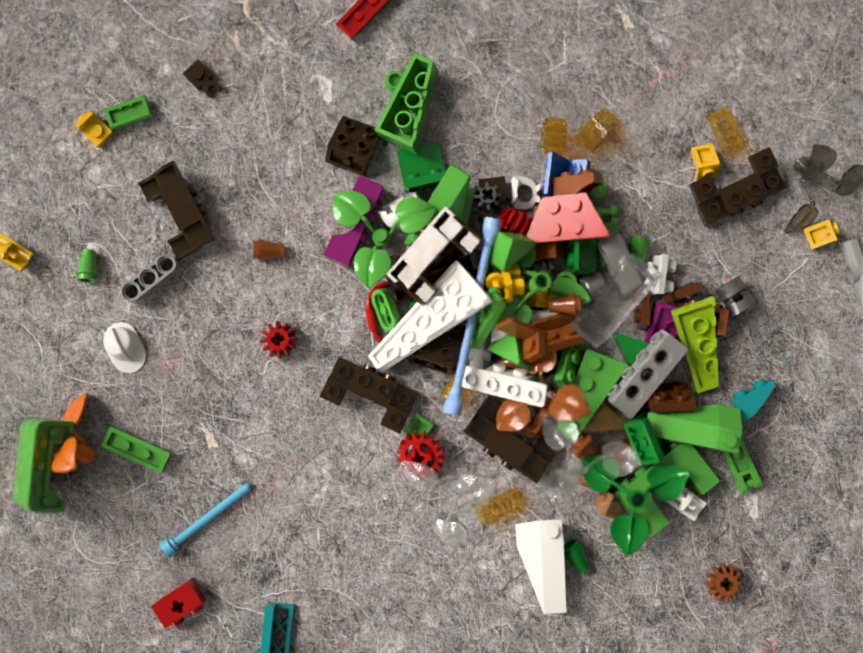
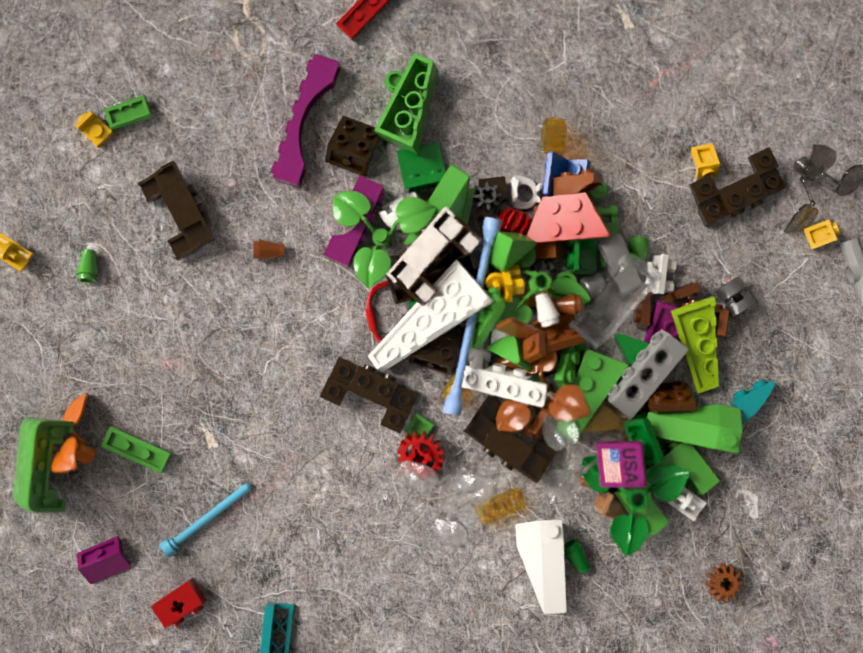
white piece [103,322,146,373] -> none
light grey beam [121,254,181,303] -> none
dark brown plate [182,59,222,99] -> none
red gear [260,321,298,359] -> none
bright green plate [371,288,401,331] -> none
dark orange bracket [569,434,604,462] -> none
clear yellow slope [575,107,620,153] -> none
clear yellow slope [707,107,746,157] -> none
bright green plate [721,438,762,495] -> none
none -> magenta panel [77,536,131,584]
none -> magenta arch [271,54,341,189]
none -> white cone [535,292,560,327]
none -> magenta tile [596,441,647,487]

